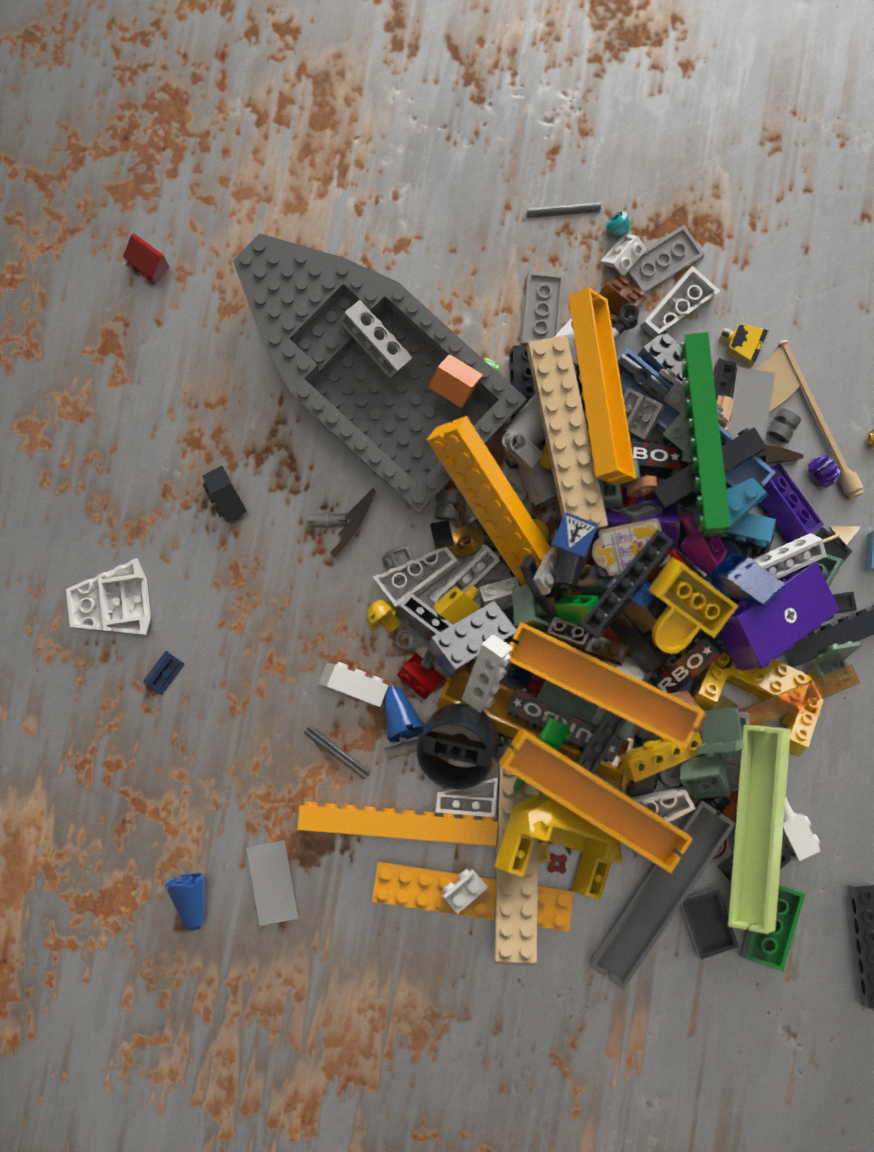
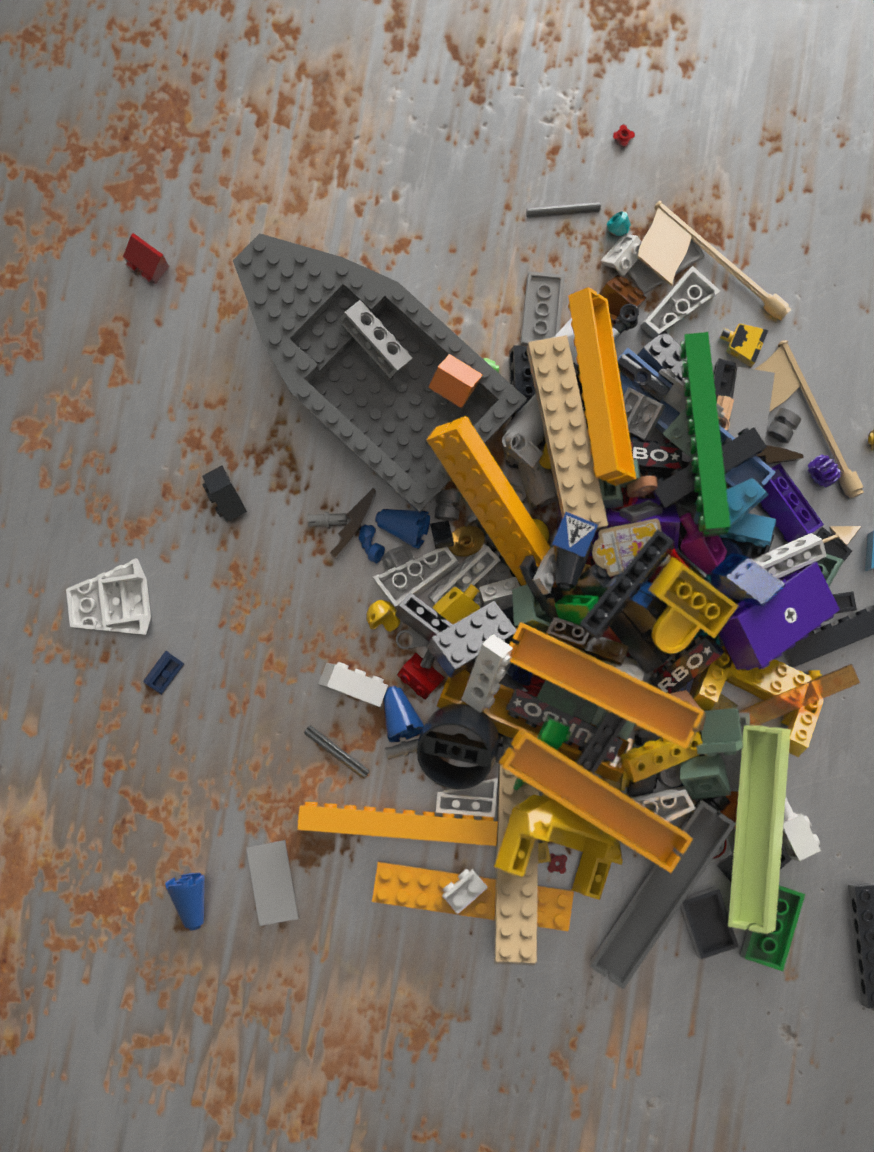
sand green bracket [810,641,861,686] -> none
none -> blue arm [358,524,385,563]
none -> blue cone [375,509,431,549]
none -> red plate [613,124,635,146]
none -> tan flag [637,201,791,320]

